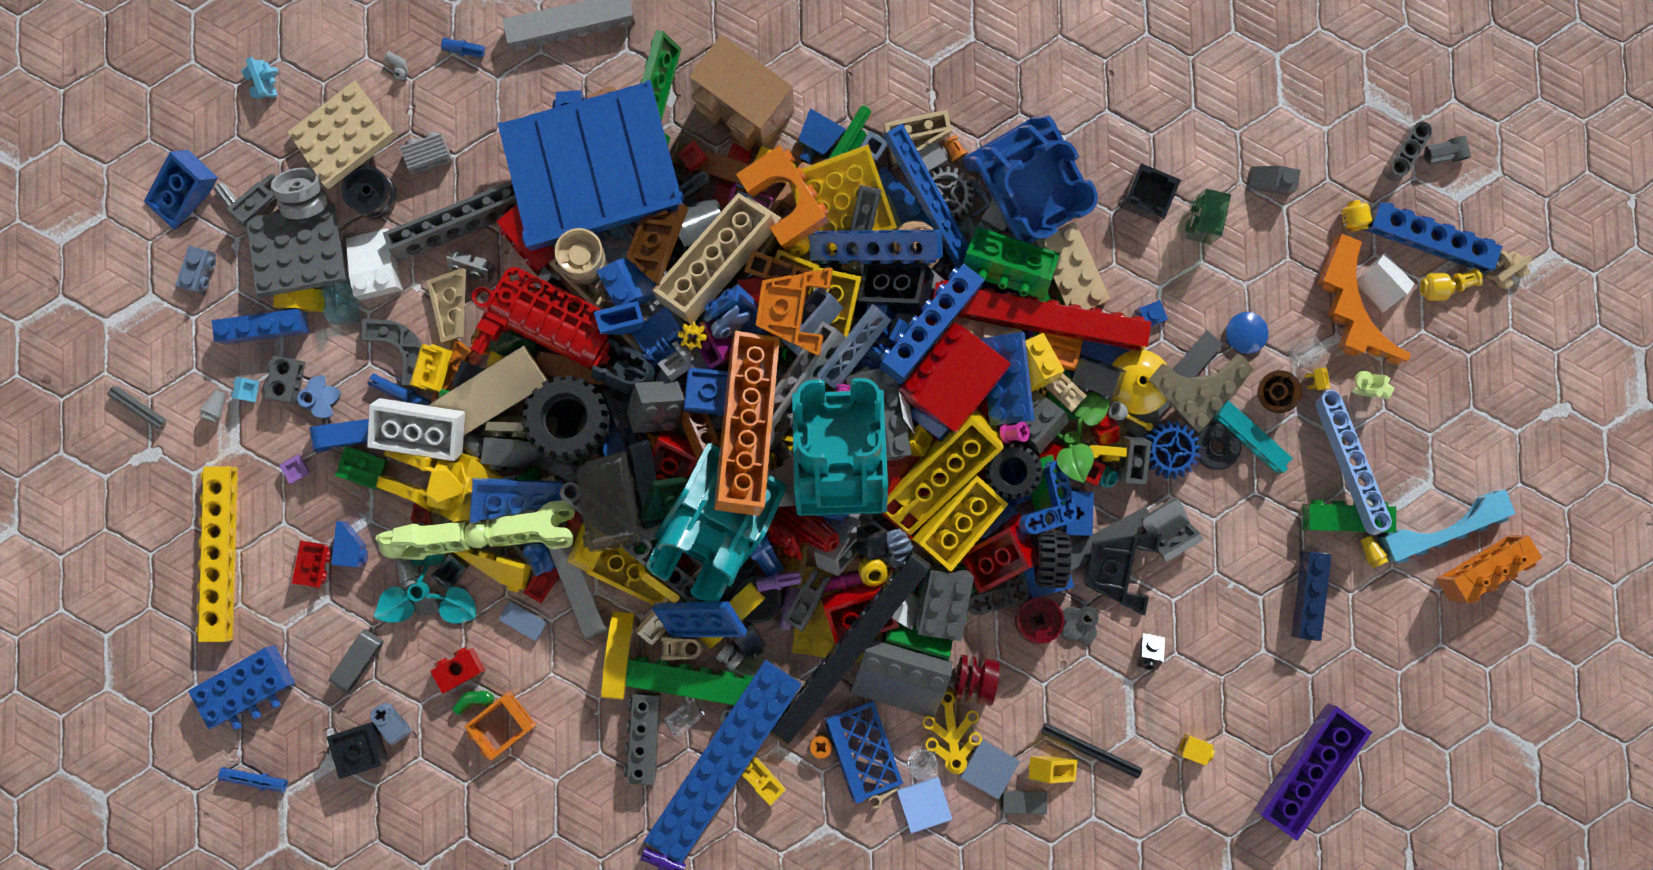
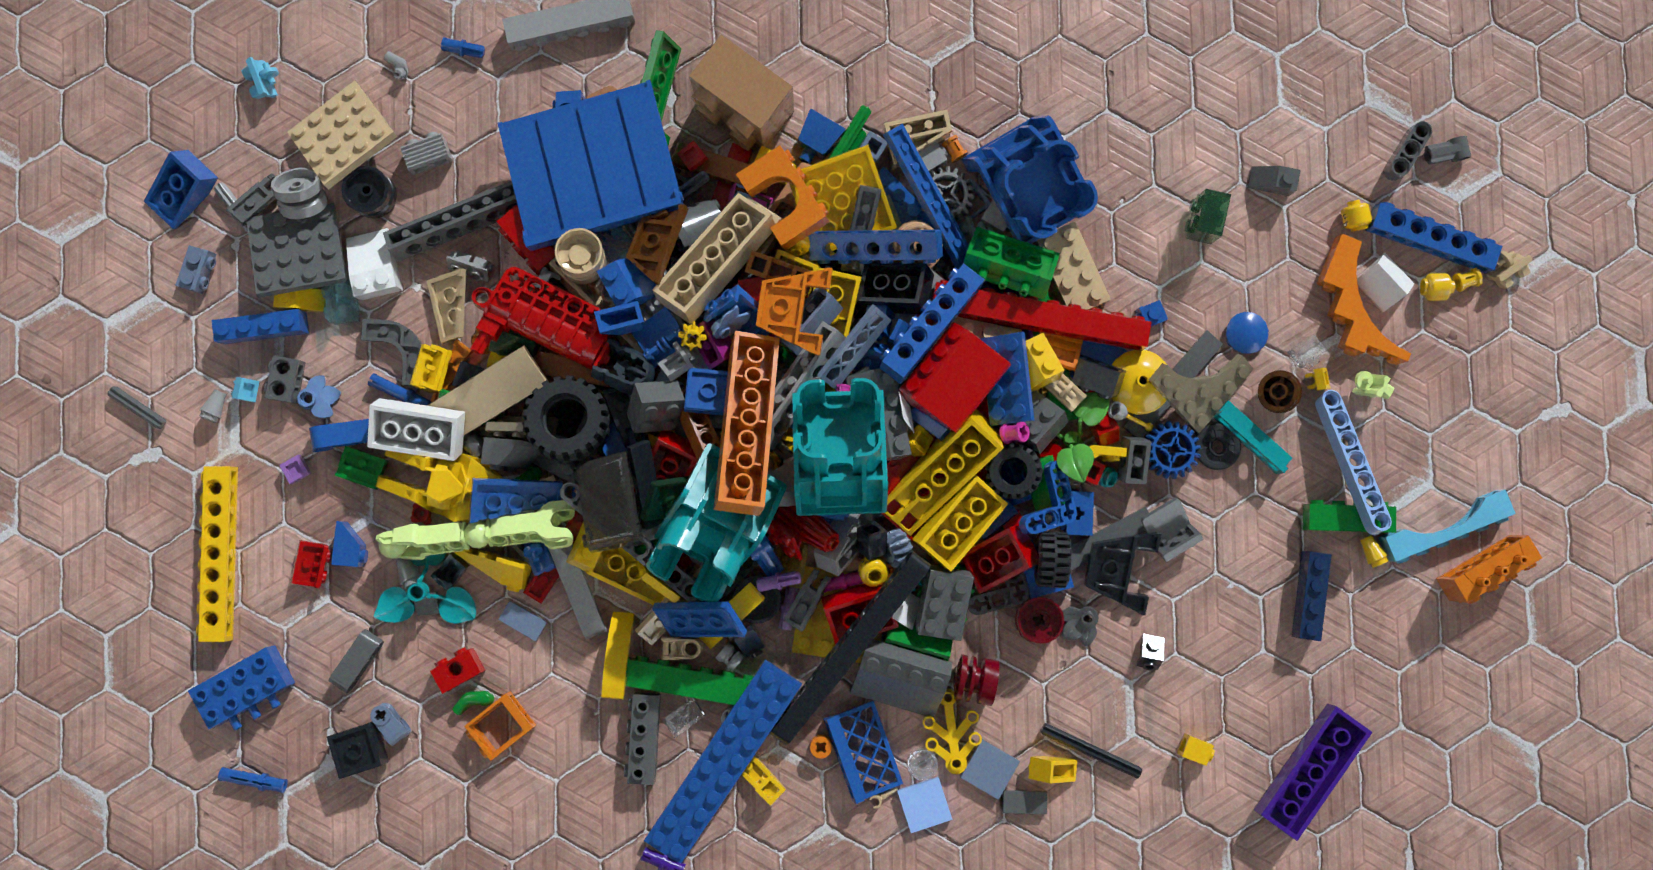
black container [1120,163,1181,224] -> none

